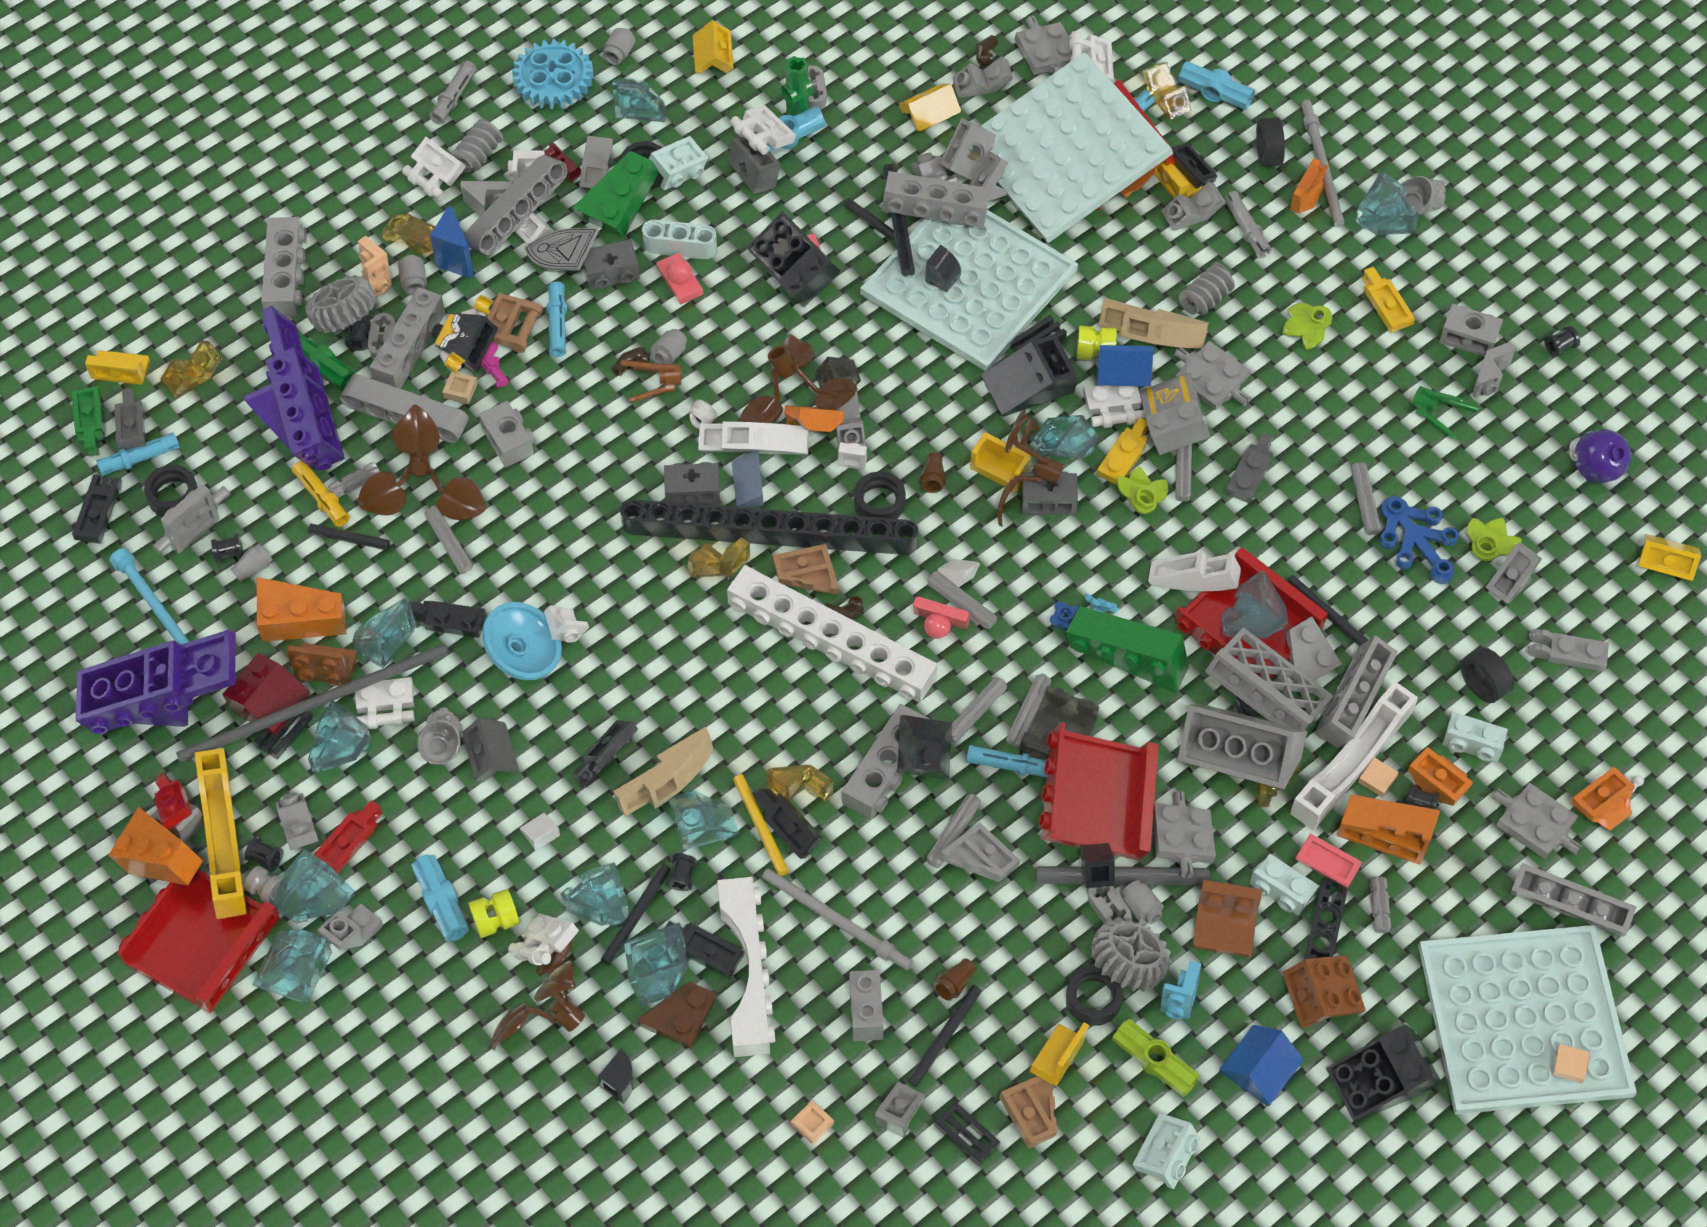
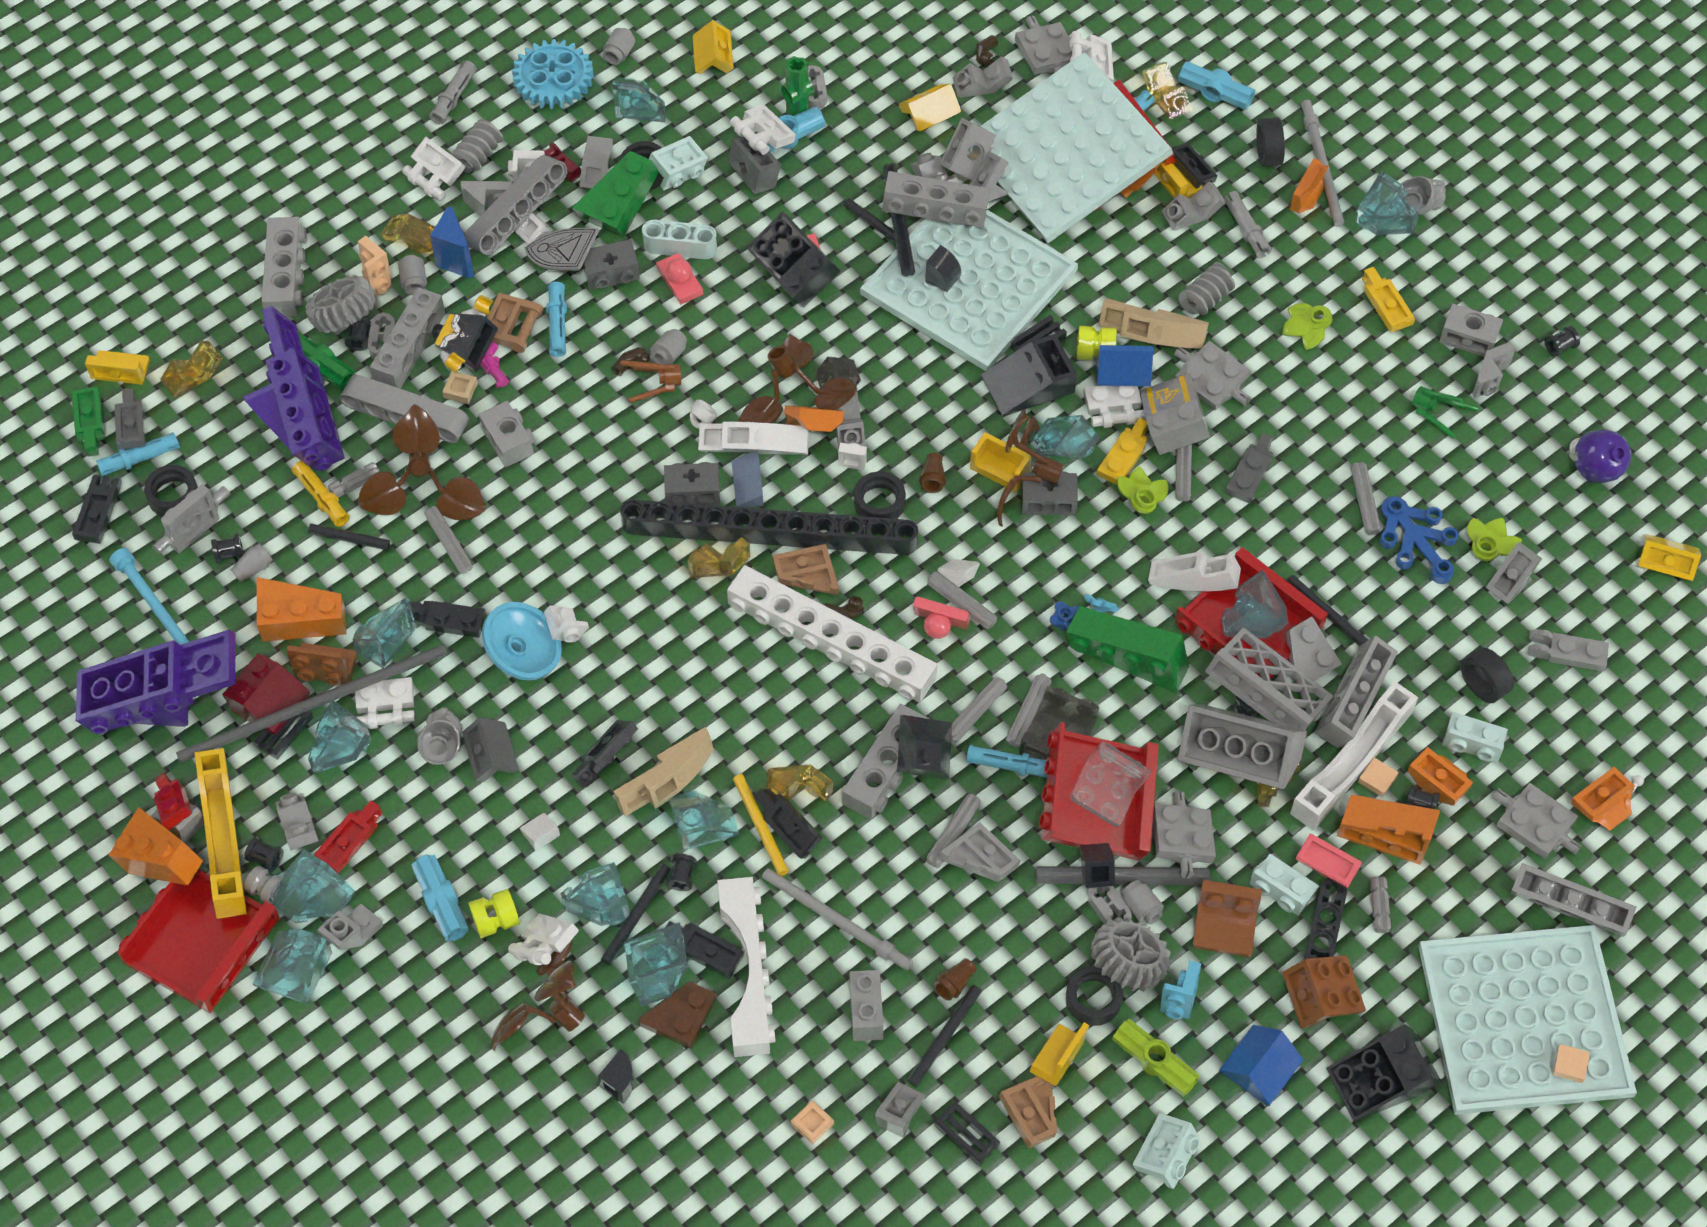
none -> clear bracket [1070,740,1152,827]

